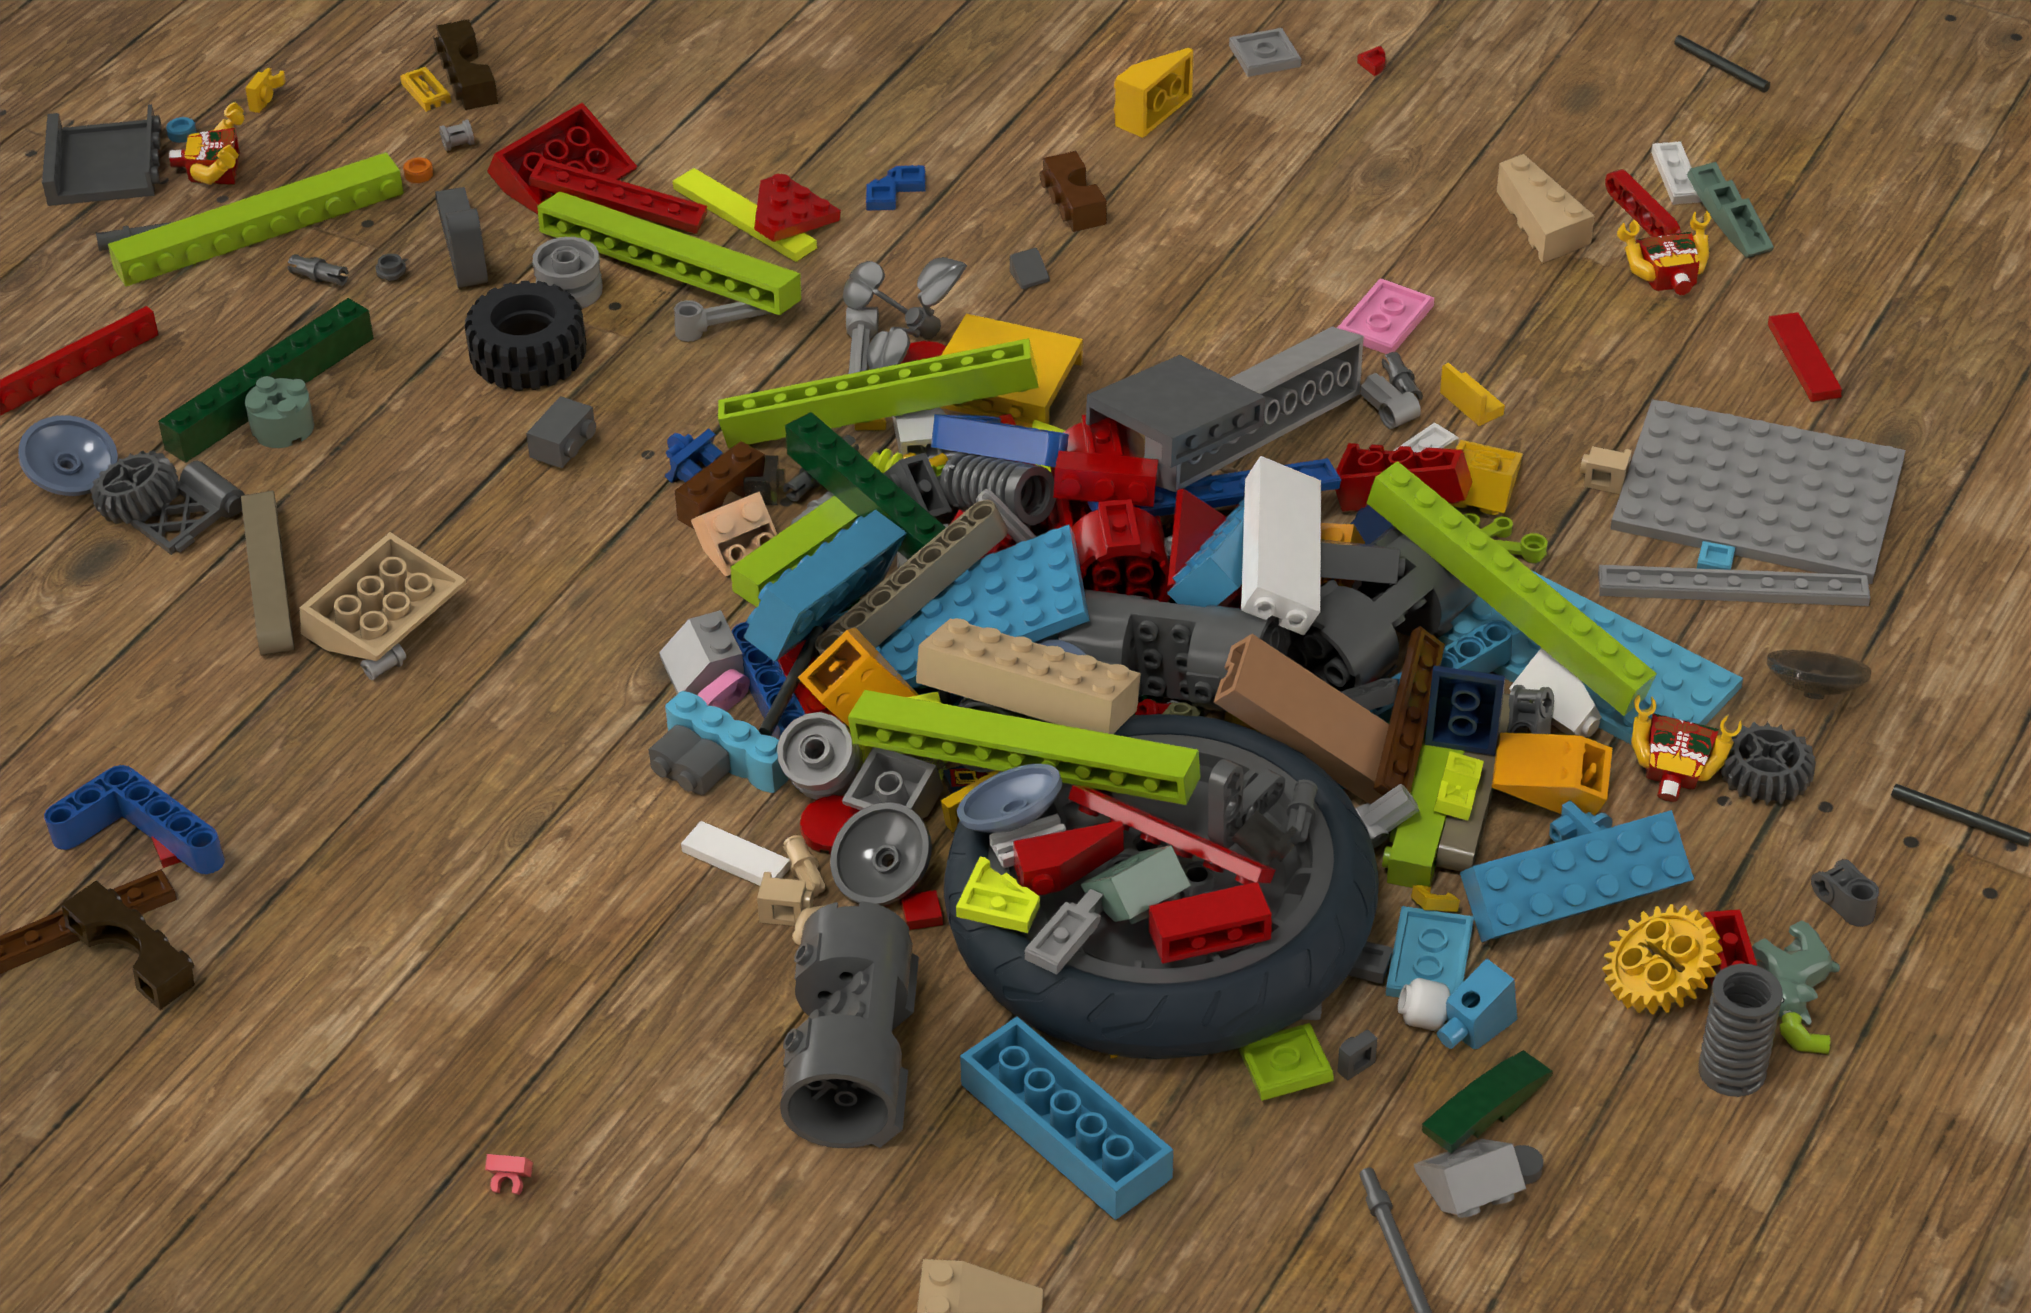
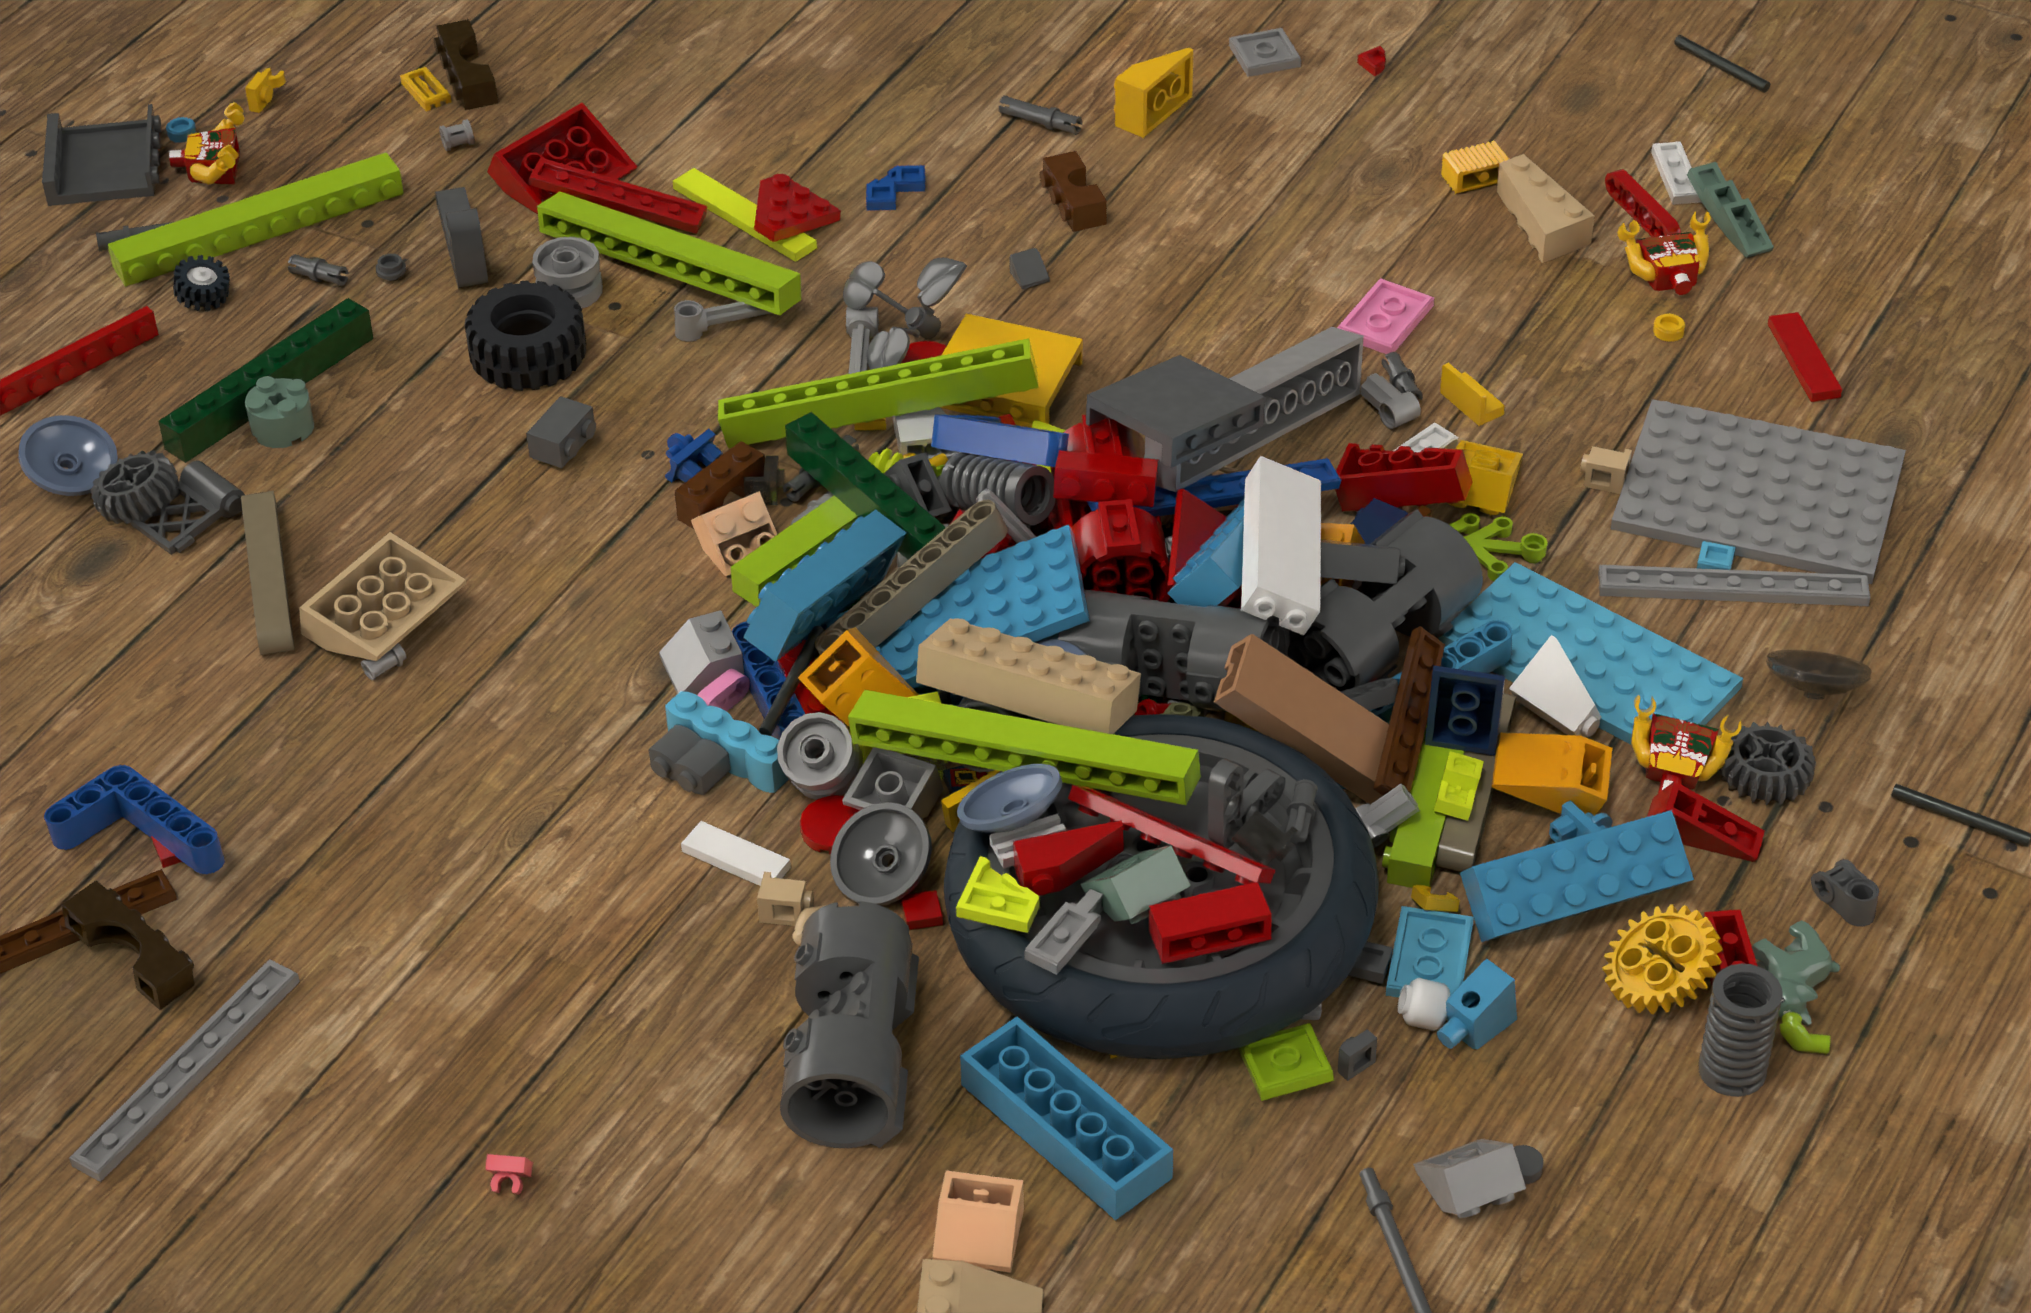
orange tile [403,157,433,183] -> none
tan axle [783,835,825,897] -> none
lime brick [1366,461,1657,716] -> none
dark green slope [1422,1050,1553,1154] -> none
dark grey piece [1508,685,1554,734] -> none
none -> light grey tile [69,959,300,1182]
none -> black wheel [173,255,230,311]
none -> light nougat slope [932,1171,1024,1272]
none -> dark grey pin [998,95,1083,135]
none -> yellow brick [1441,140,1509,194]
none -> red slope [1647,781,1765,862]
none -> yellow tile [1653,314,1685,342]

